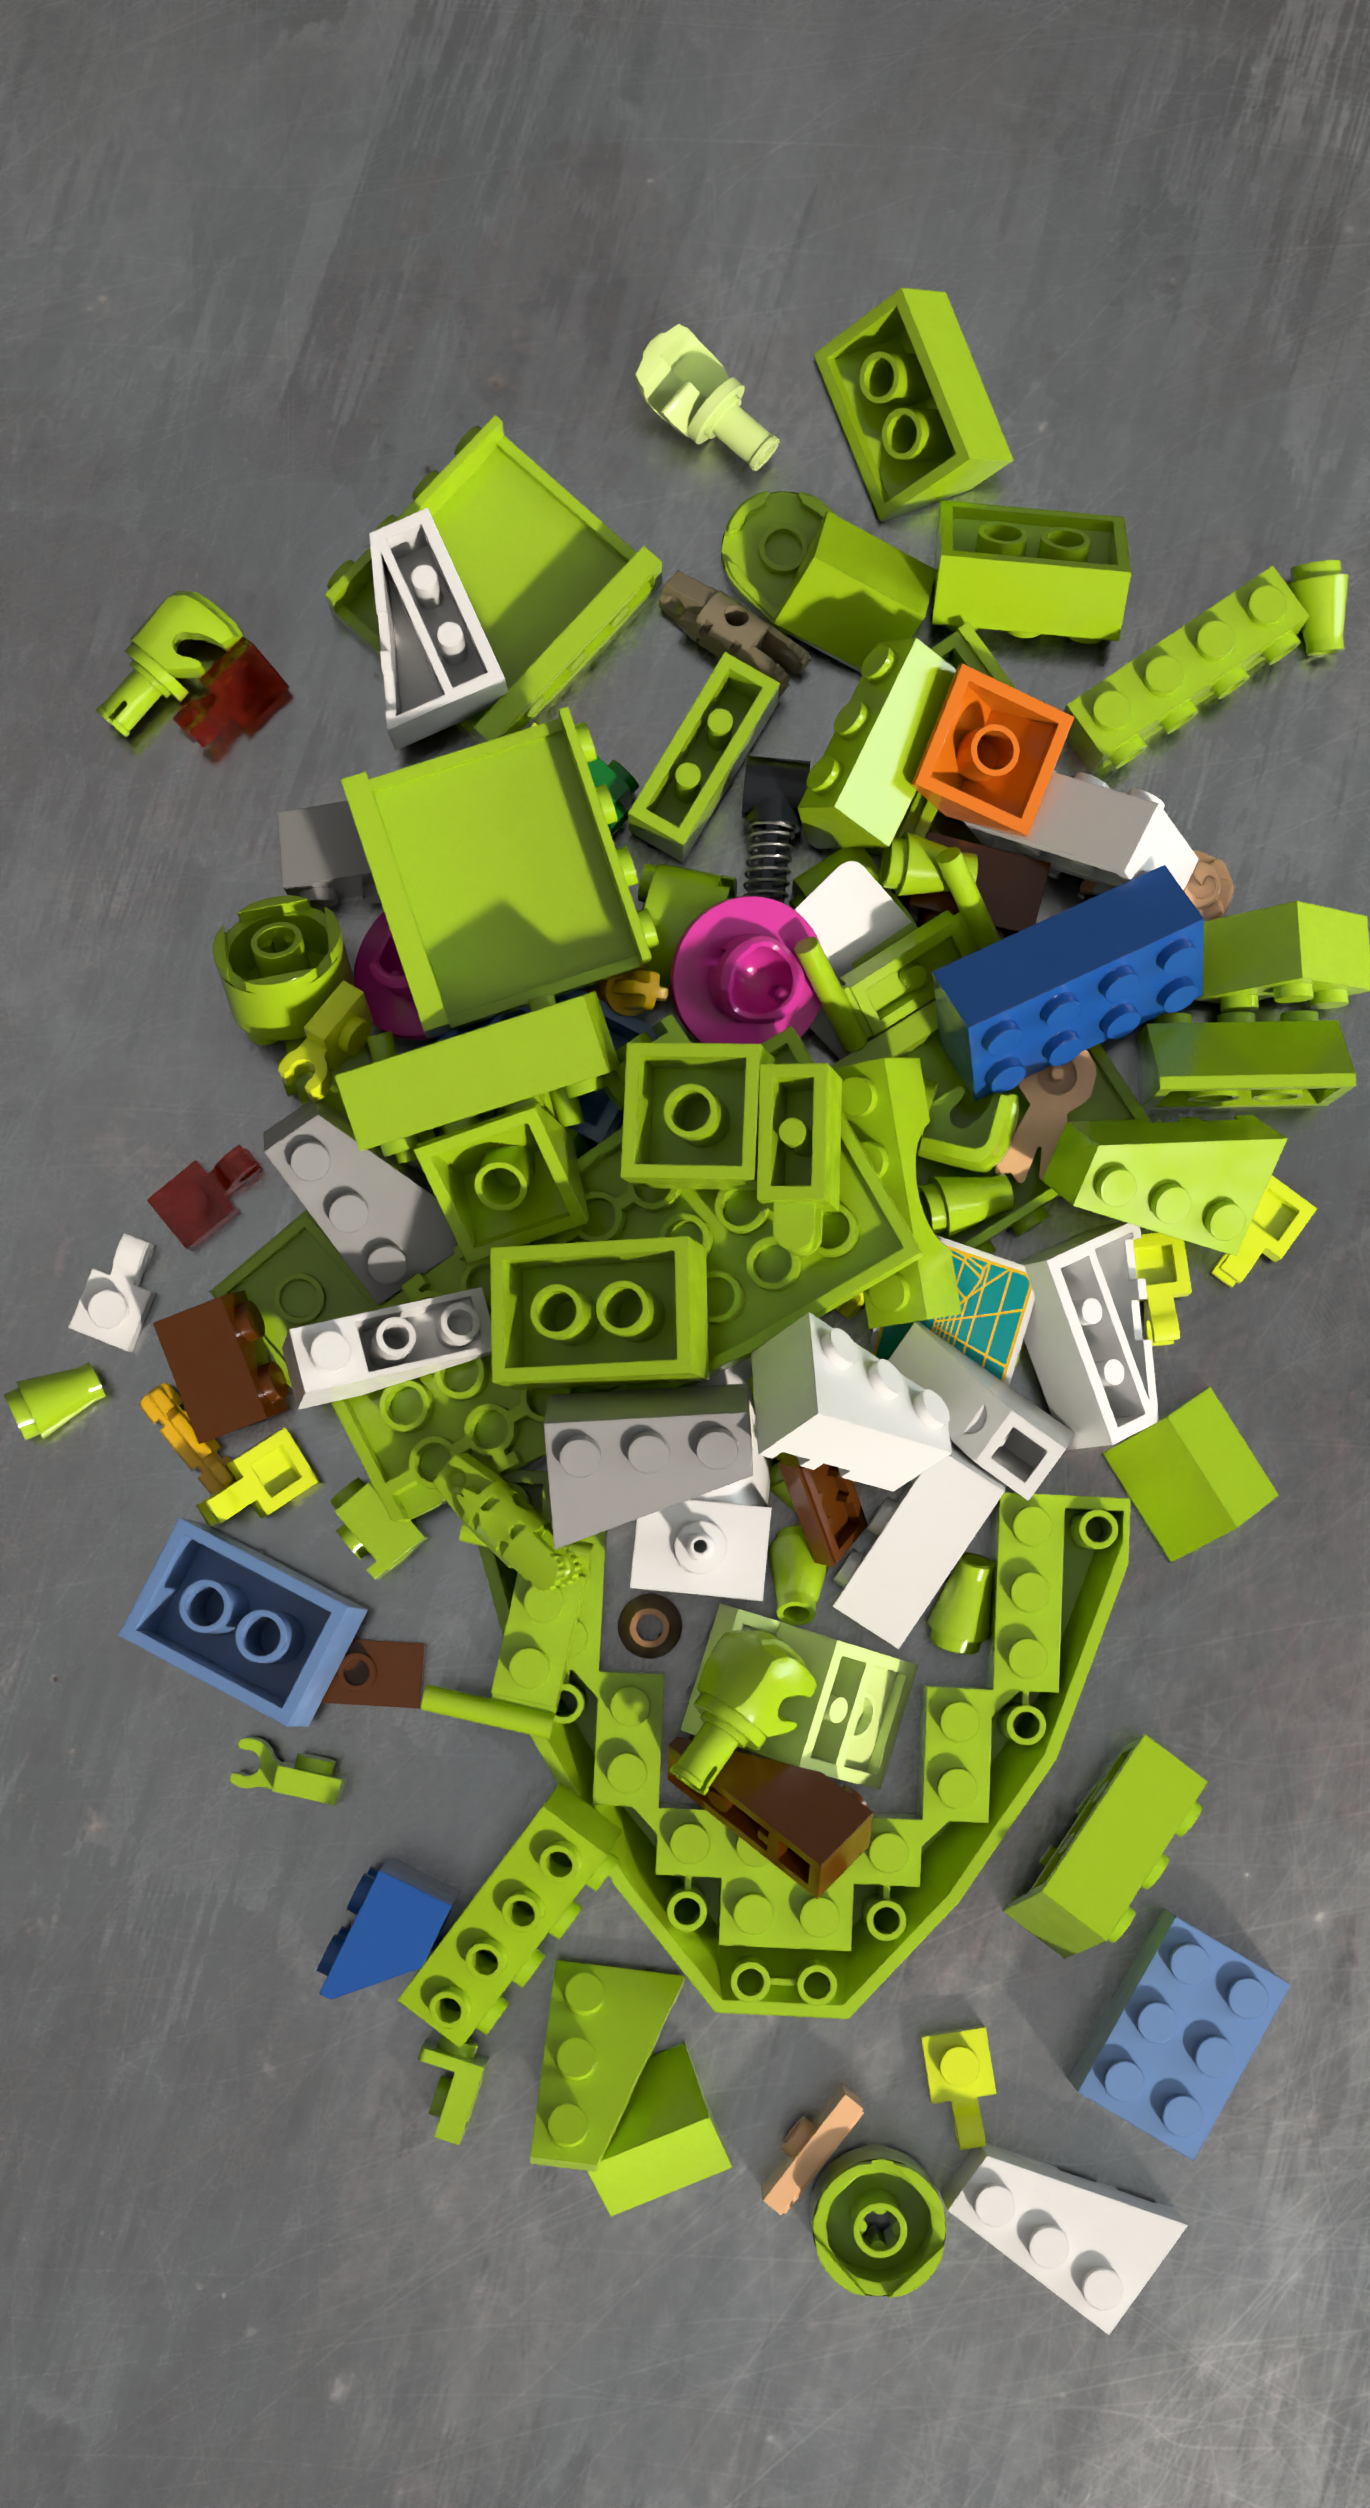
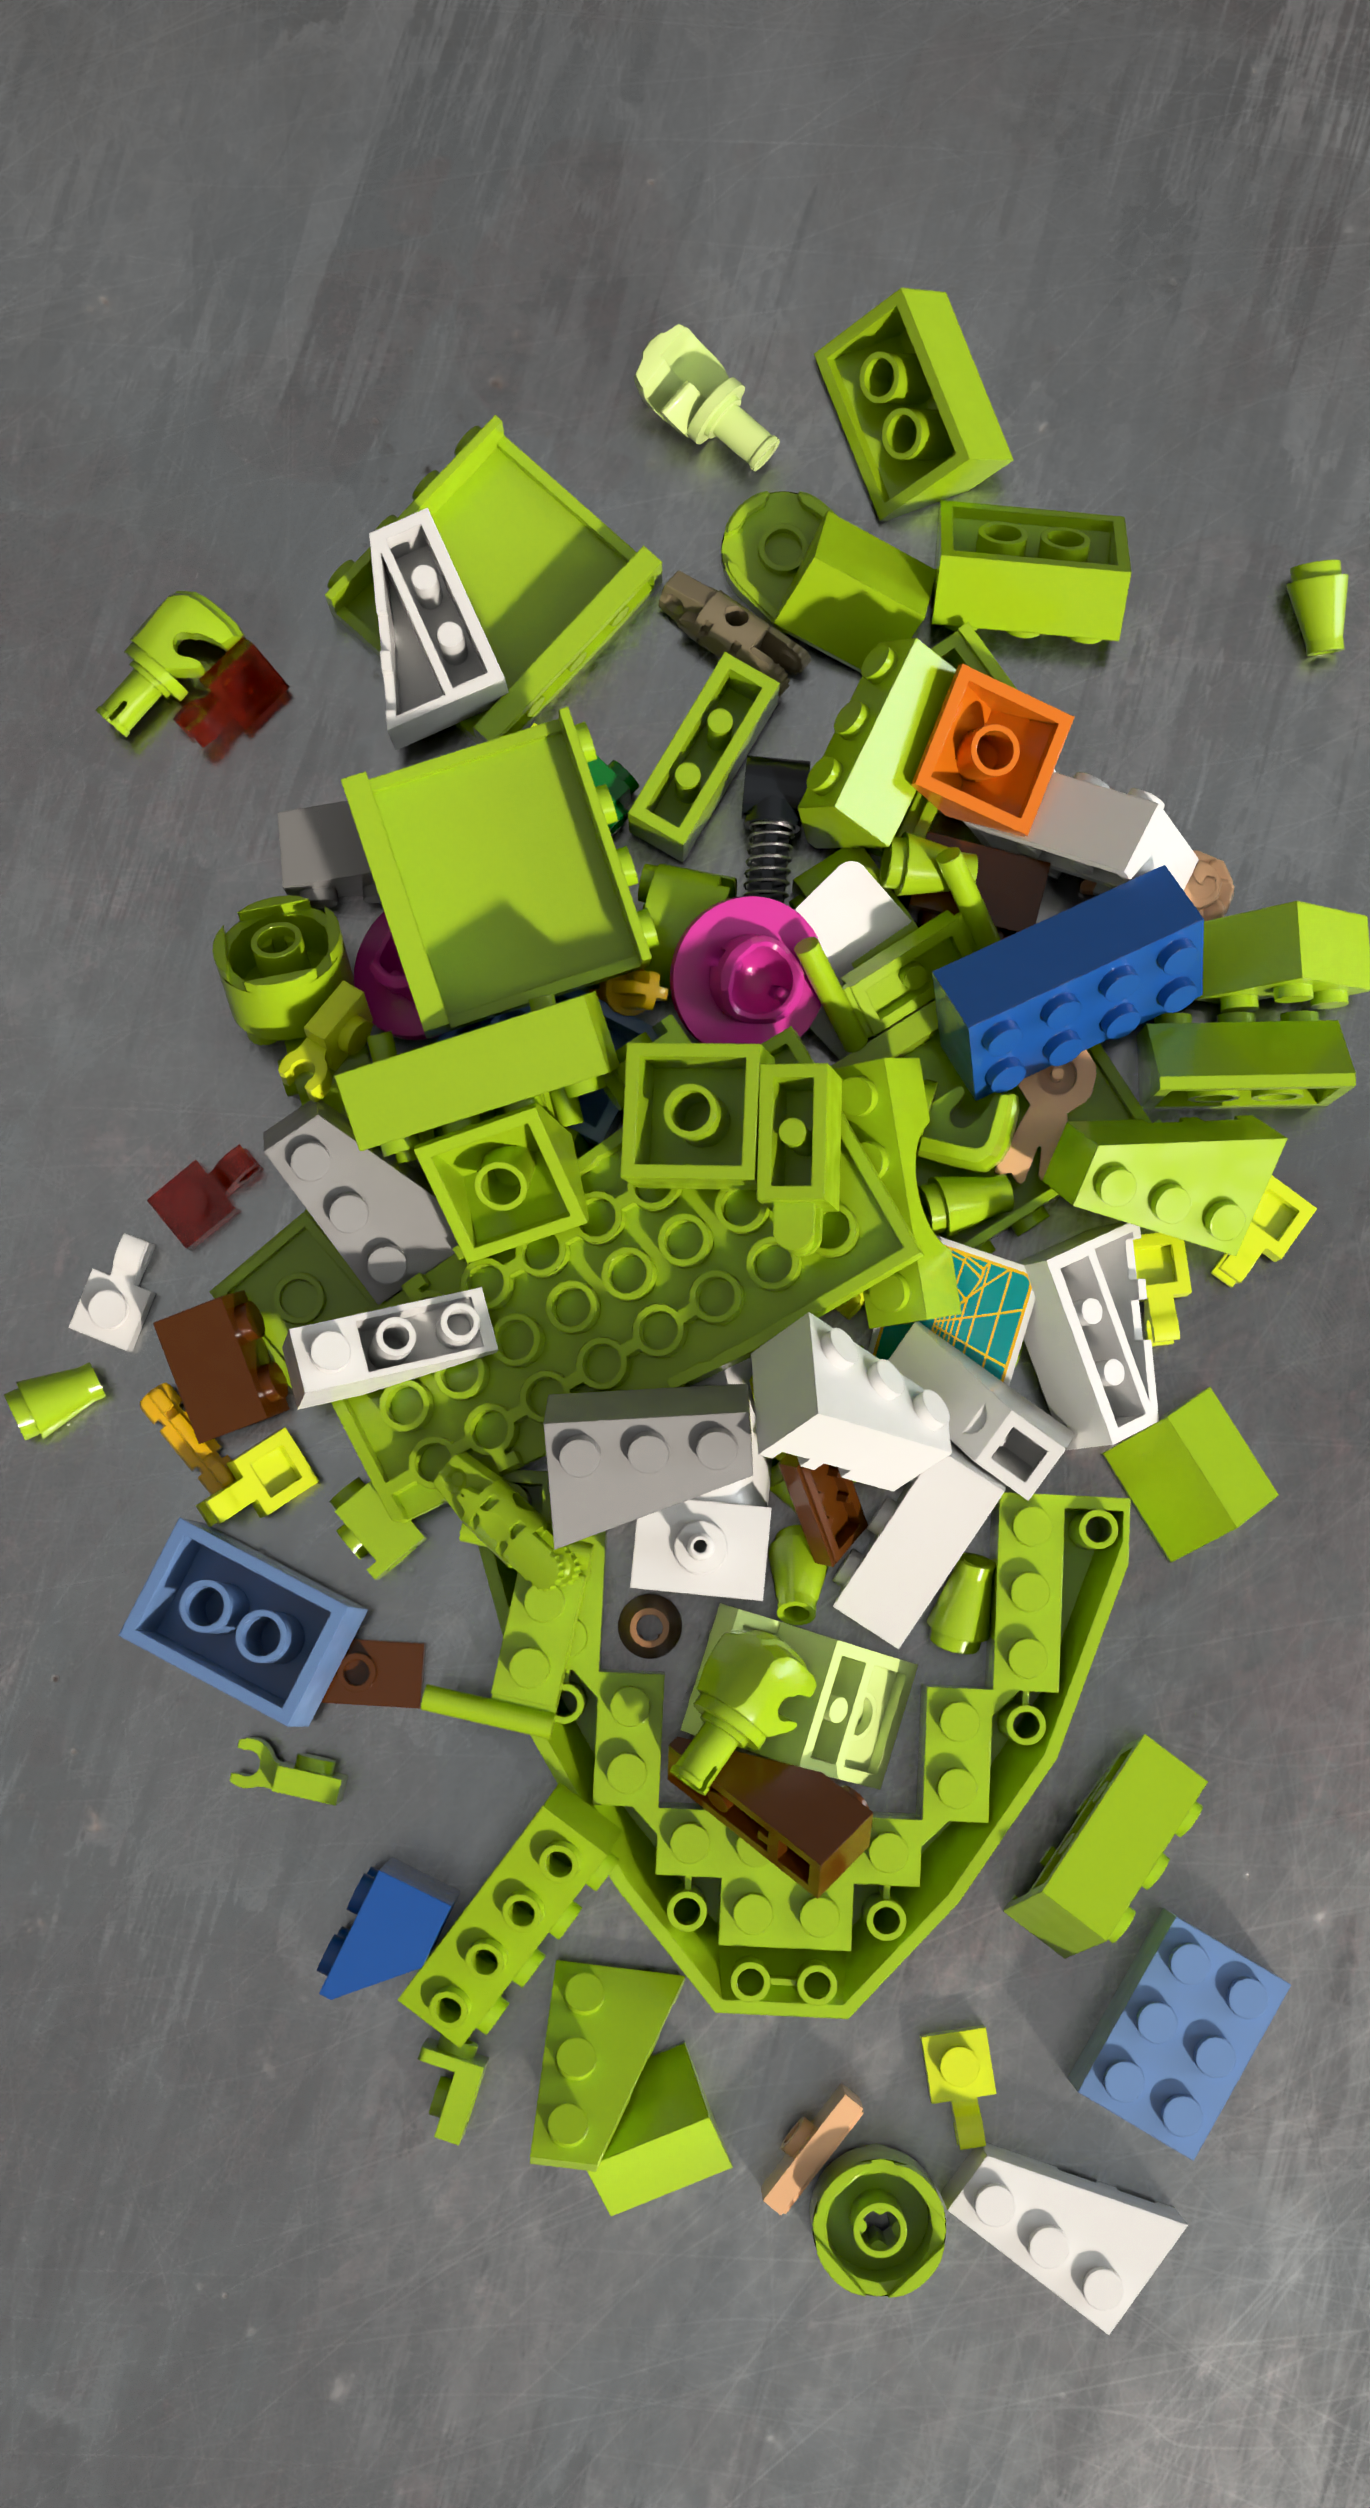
lime brick [490,1236,709,1390] -> none
lime brick [1063,566,1309,776] -> none

